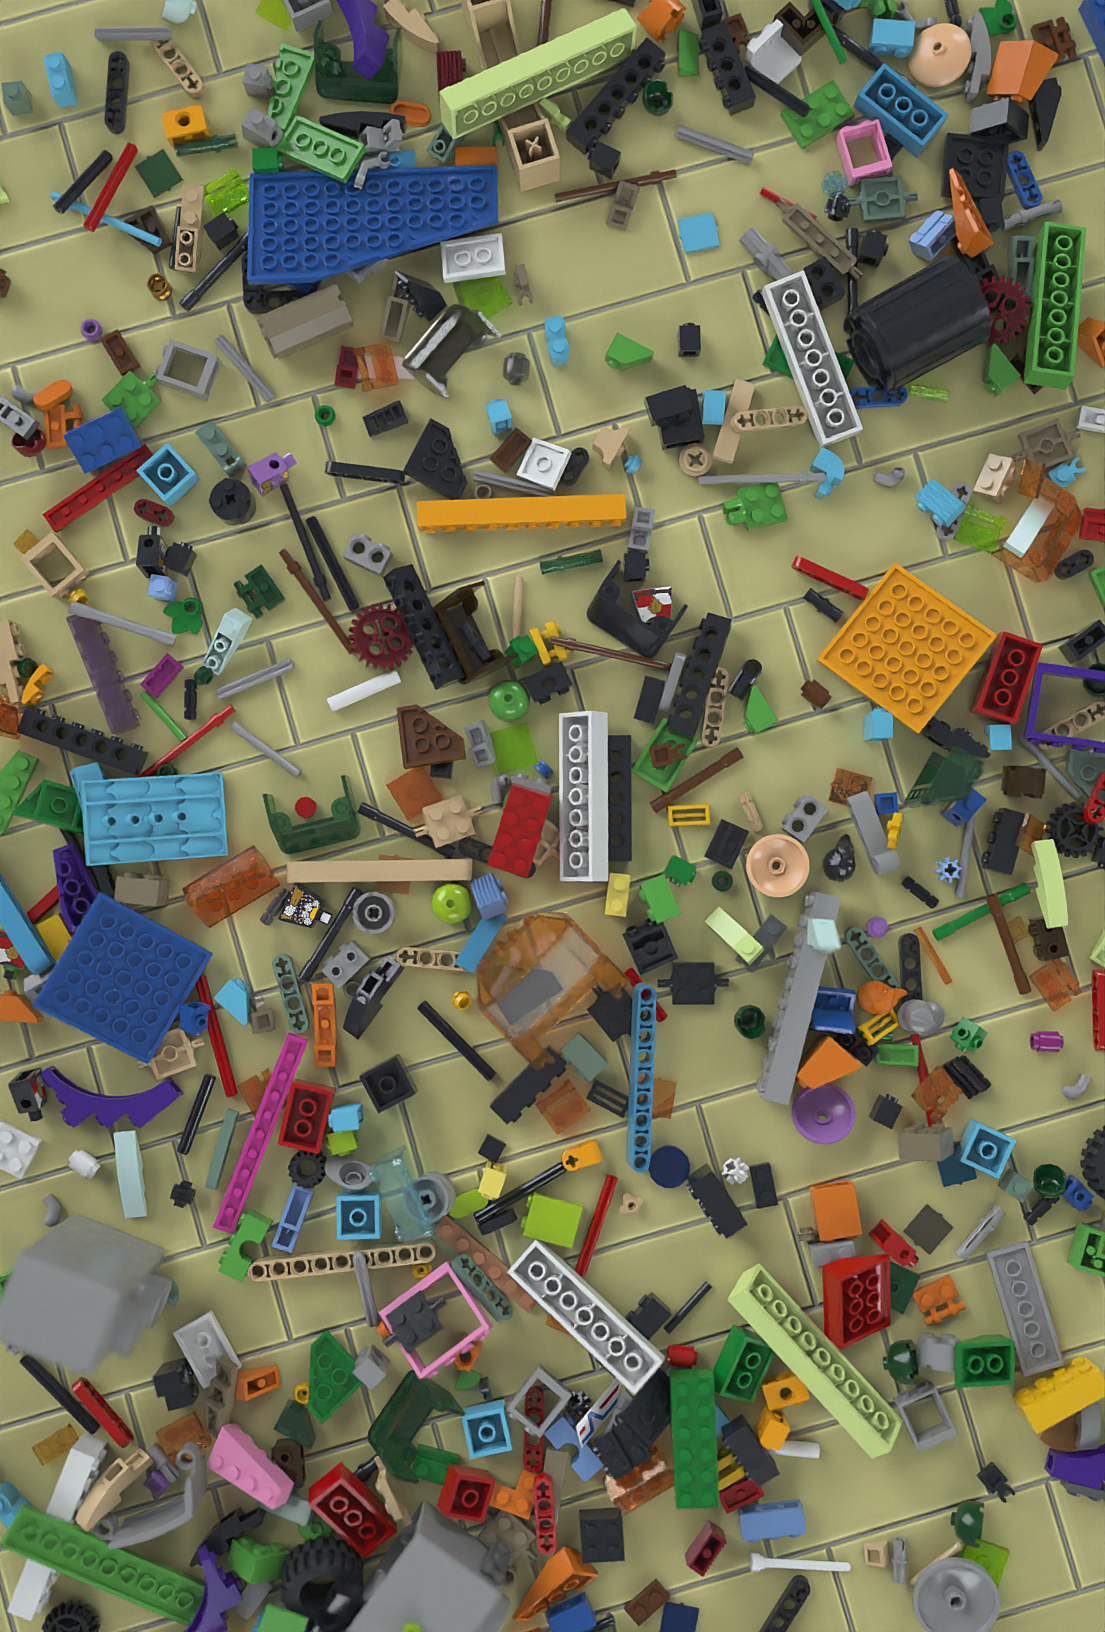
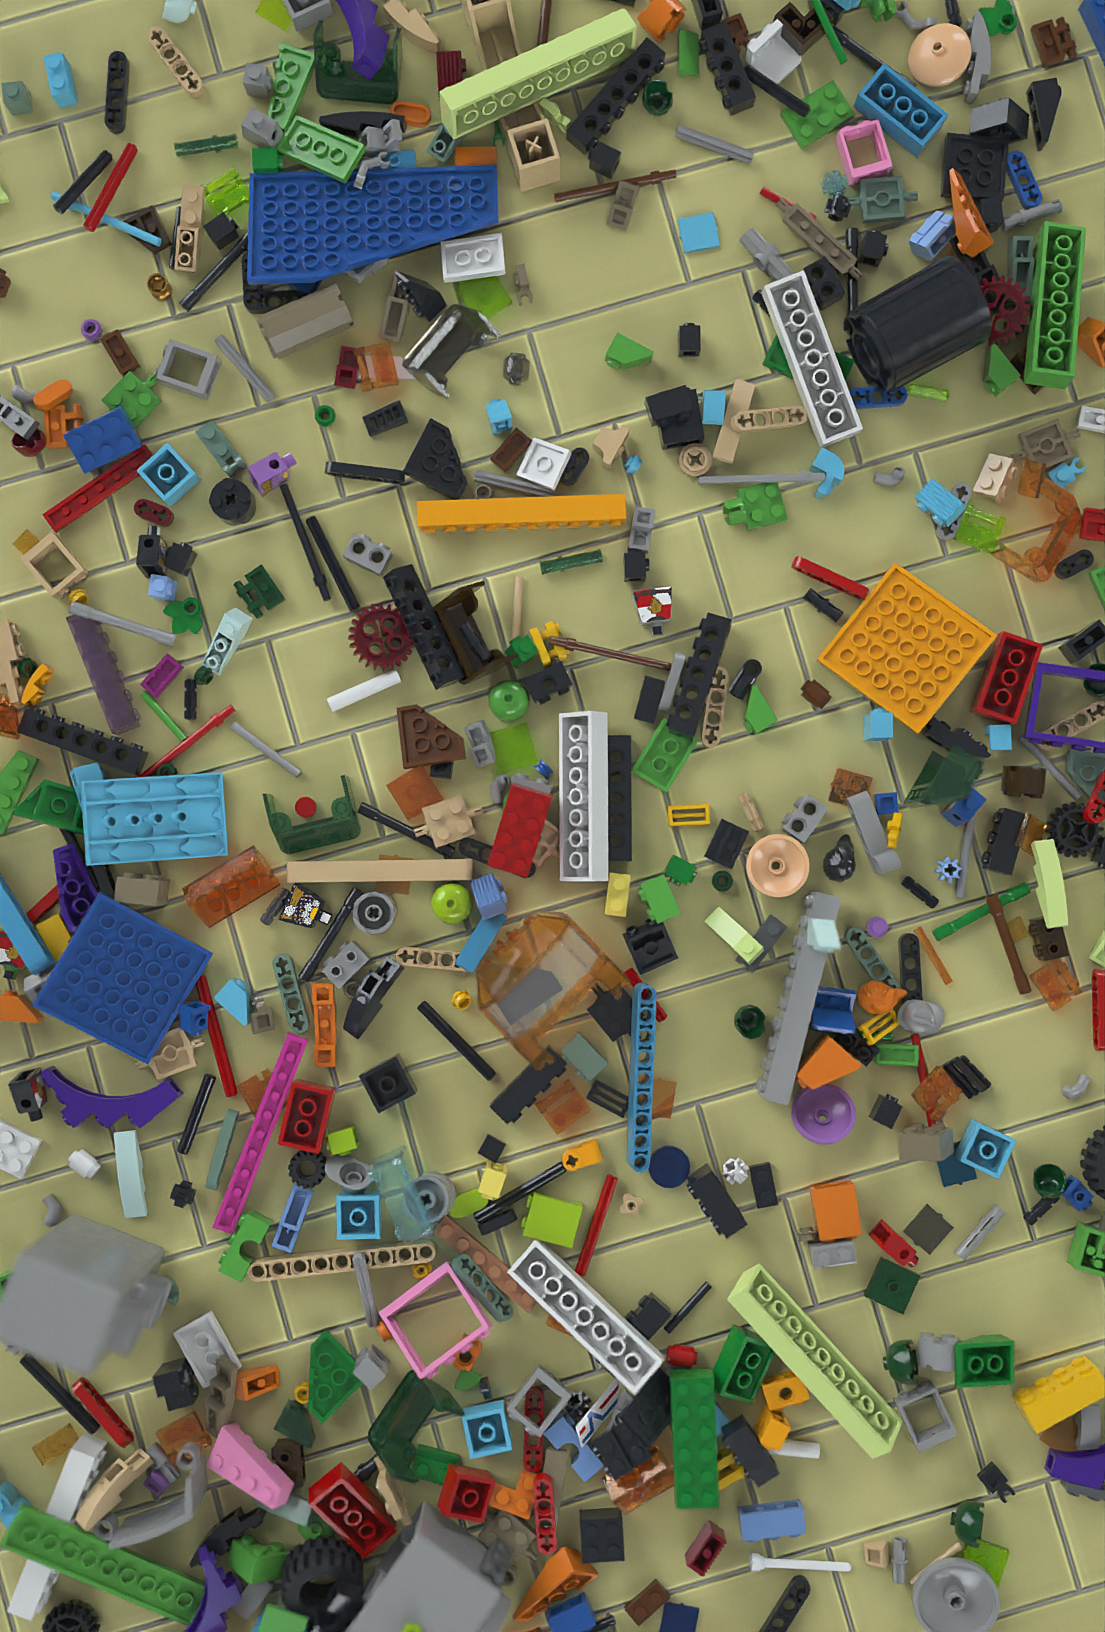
light grey axle [94,26,173,41] -> none
clear green piece [135,149,183,198] -> none
light orange brick [161,105,211,147] -> none
light grey axle [216,659,295,700] -> none
reddish brown bar [279,549,356,655] -> none
medium azure brick [329,1103,364,1133] -> none
black plate [382,1291,447,1353] -> none
medium azure brick [545,316,569,367] -> none
black windscreen [586,560,688,658] -> none
reddish brown plate [649,743,687,768] -> none
reddish brown piece [650,747,744,813] -> none
black plate [657,962,729,1005] -> none
red plate [719,1477,765,1514] -> none
red slope [822,1254,890,1349] -> none
medium azure brick [868,18,915,58] -> none
black tile [884,133,904,161] -> none
orange plate [912,1274,966,1326] -> none
green brick [950,1017,988,1054] -> none
light grey plate [985,1240,1065,1377] -> none
orange slope [986,40,1059,104] -> none
sand green brick [998,1168,1034,1203] -> none
light aqua slope [1003,494,1054,558] -> none
magenta brick [1030,1031,1064,1053] -> none

